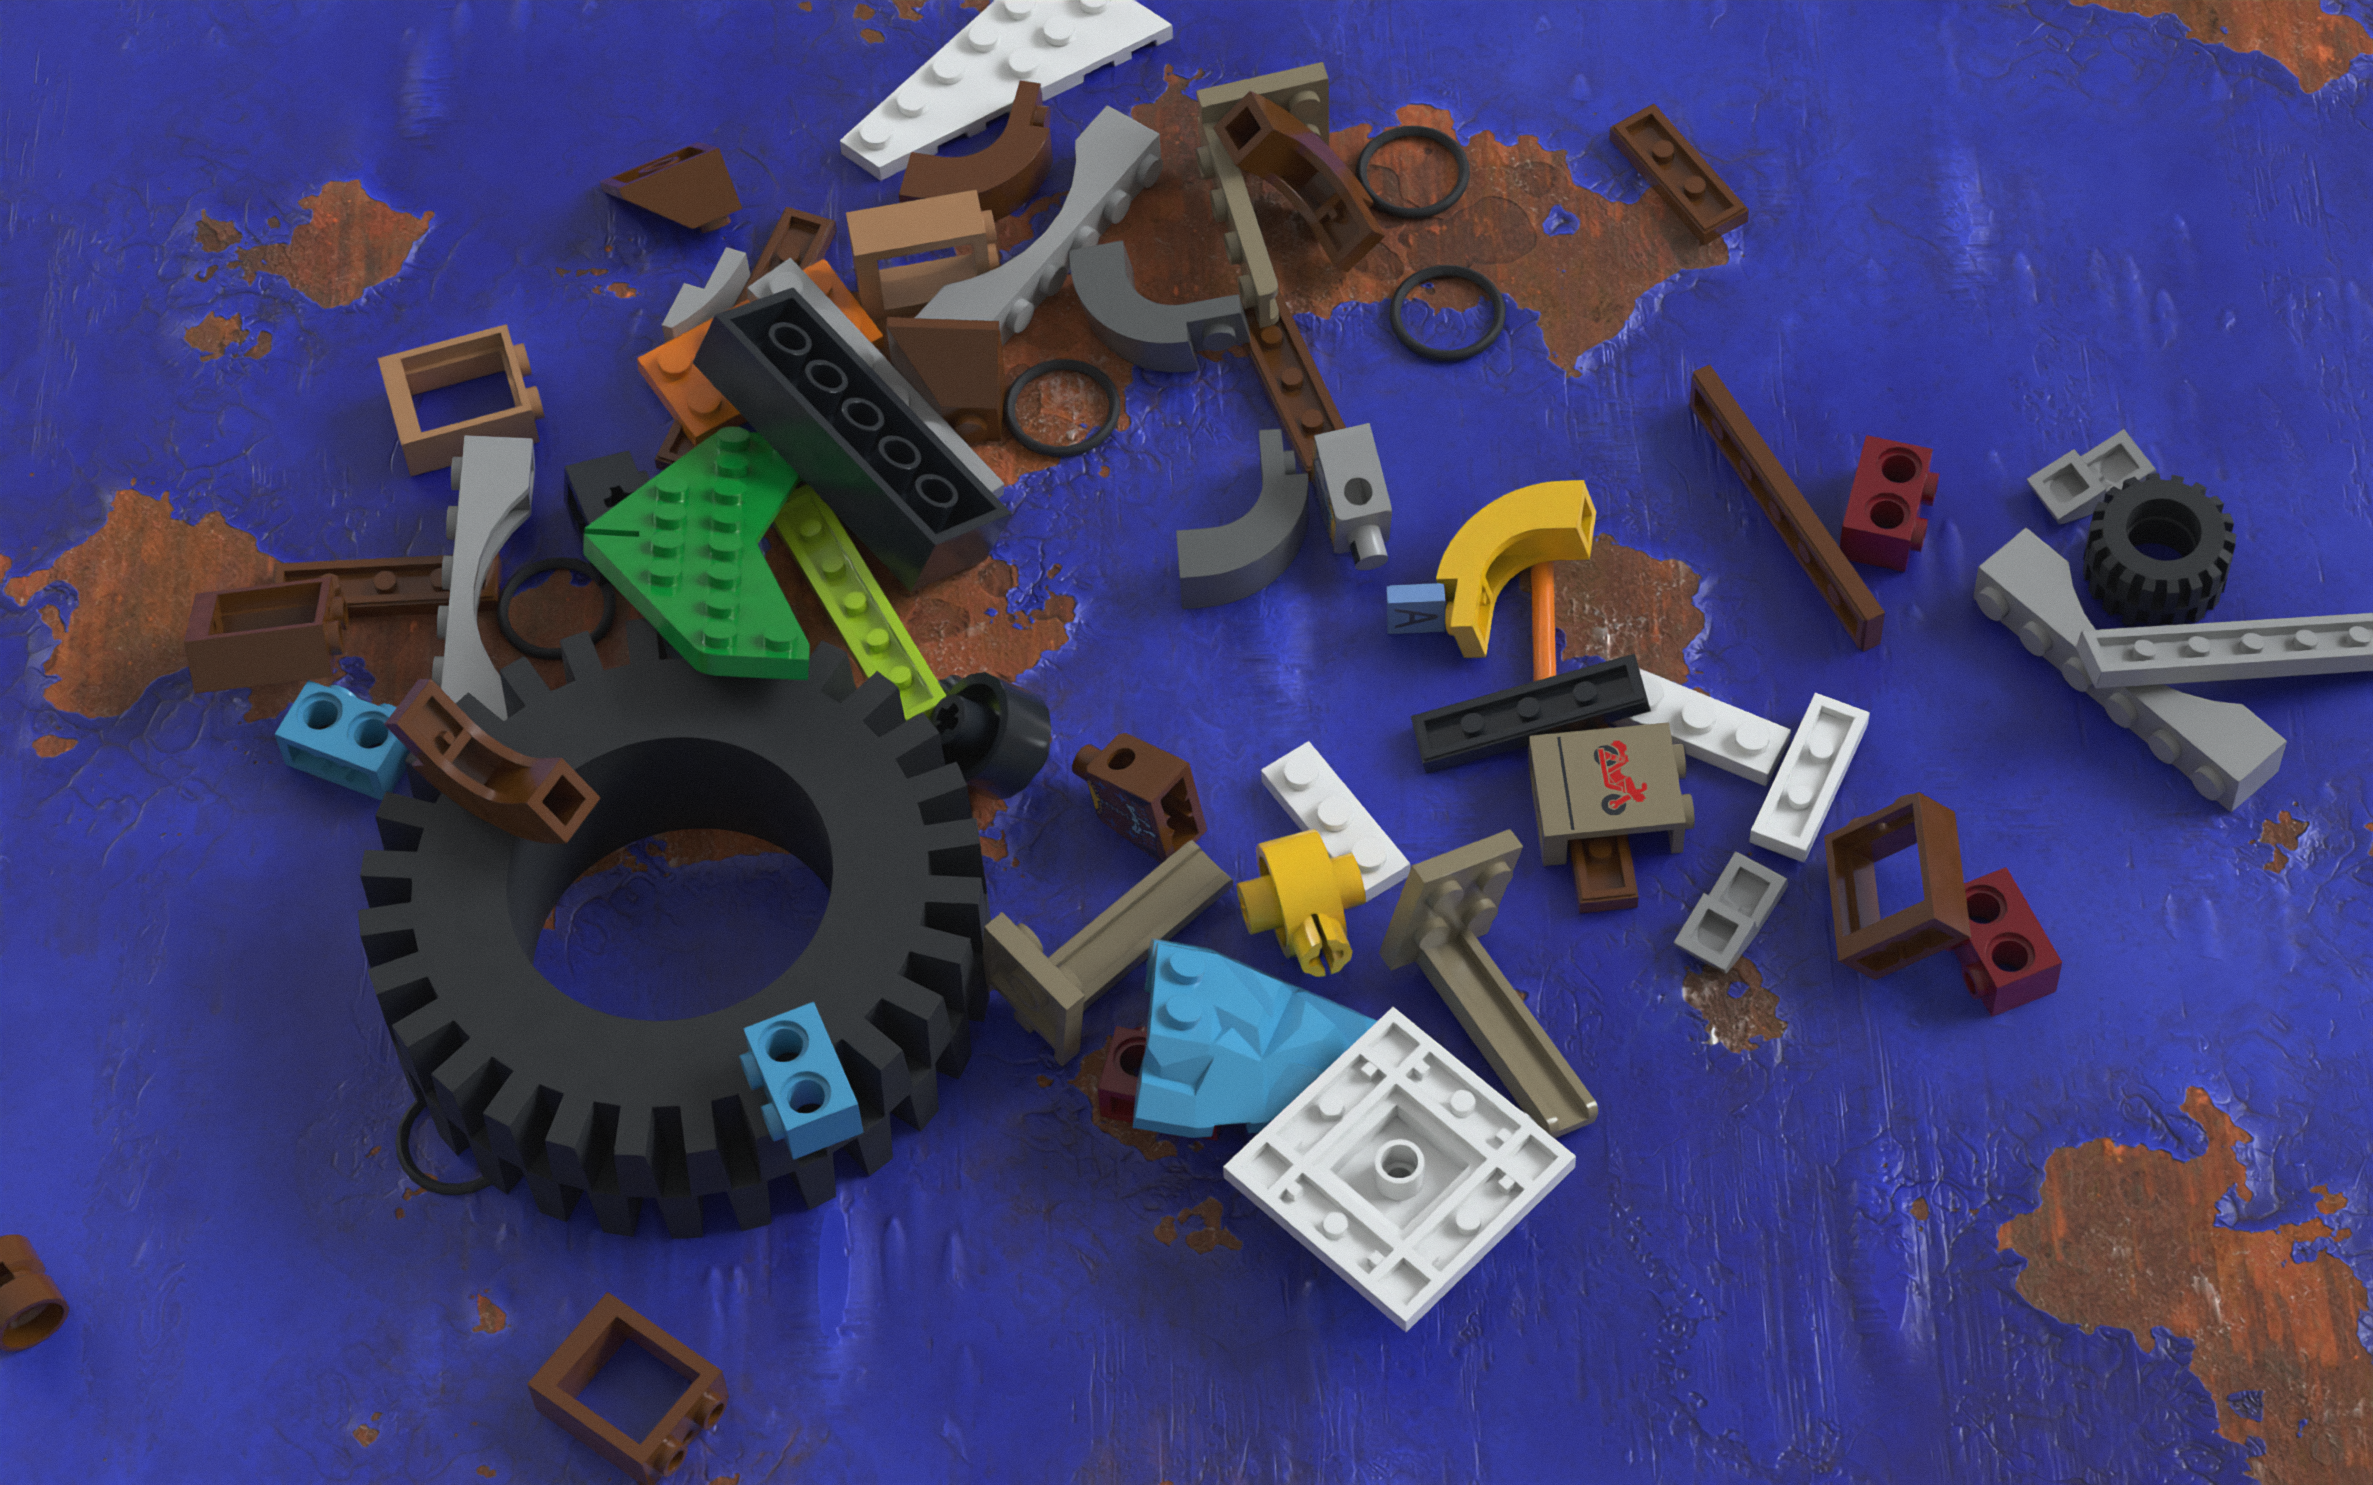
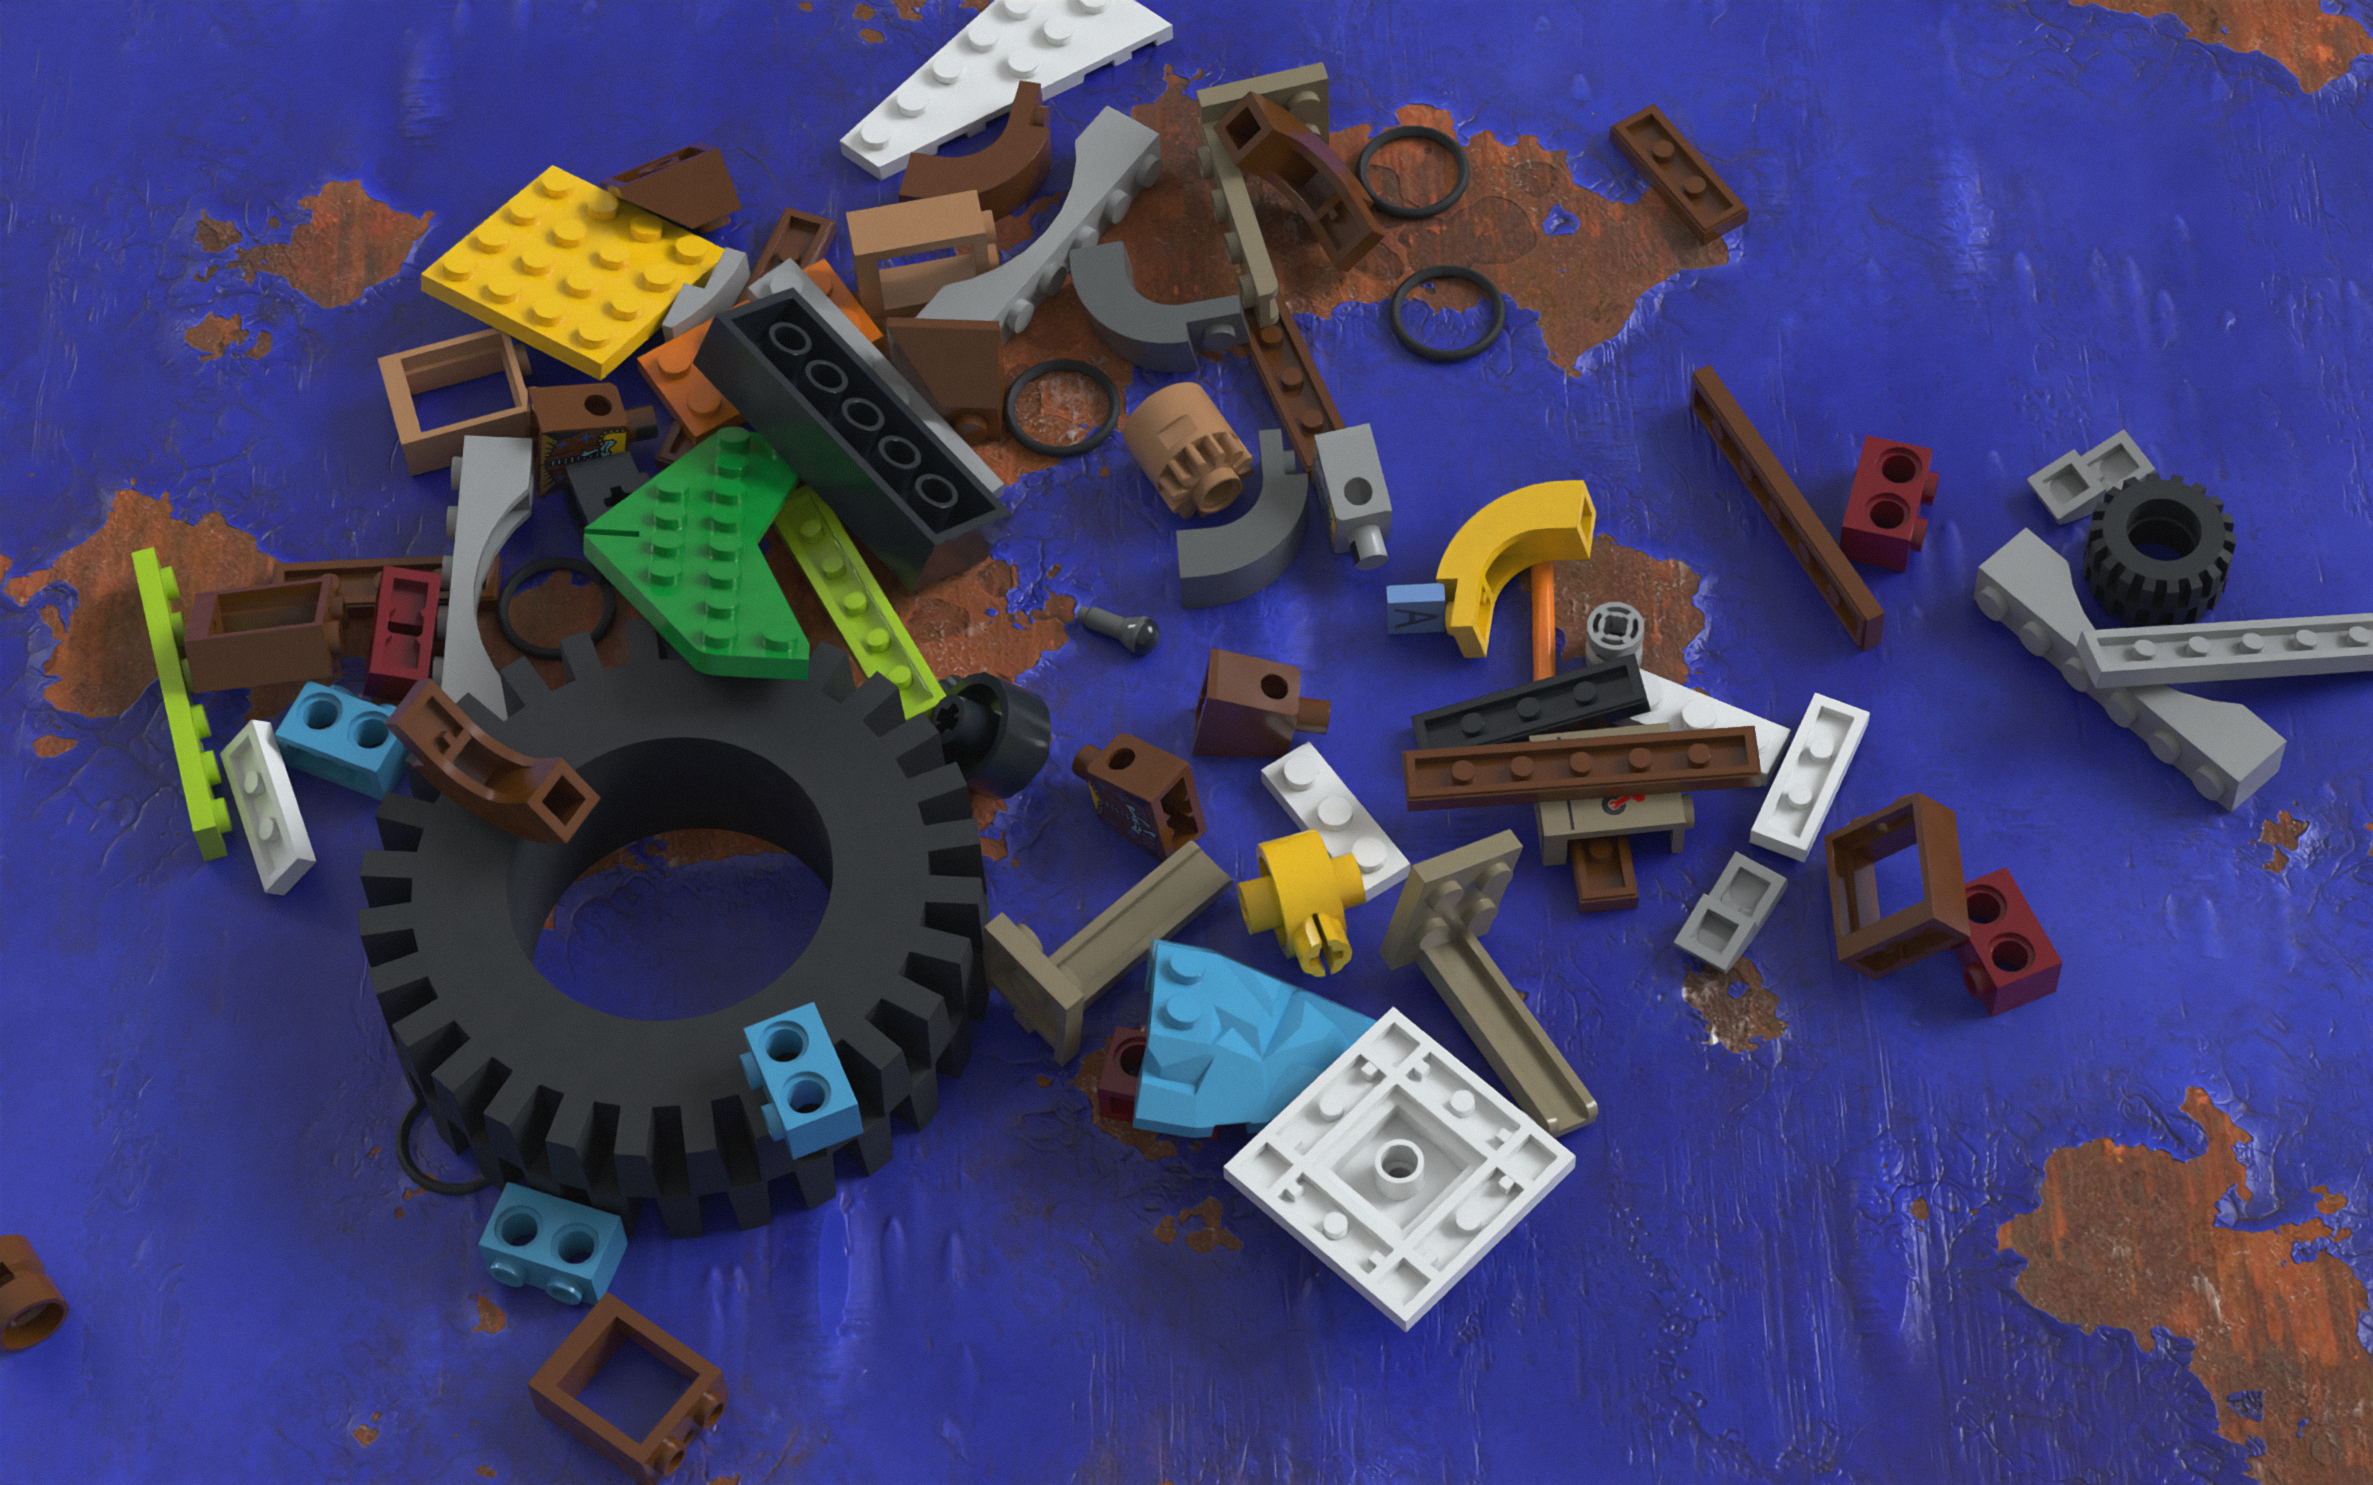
none -> lime plate [131,547,233,861]
none -> white plate [220,719,316,896]
none -> dark red brick [363,565,441,701]
none -> yellow plate [421,165,725,381]
none -> dark azure brick [478,1182,628,1305]
none -> reddish brown torso [526,382,658,498]
none -> dark grey piece [1077,605,1161,655]
none -> medium nougat gear [1122,382,1254,520]
none -> reddish brown torso [1192,648,1331,759]
none -> reddish brown tile [1402,726,1762,812]
none -> light grey wheel [1585,602,1644,667]

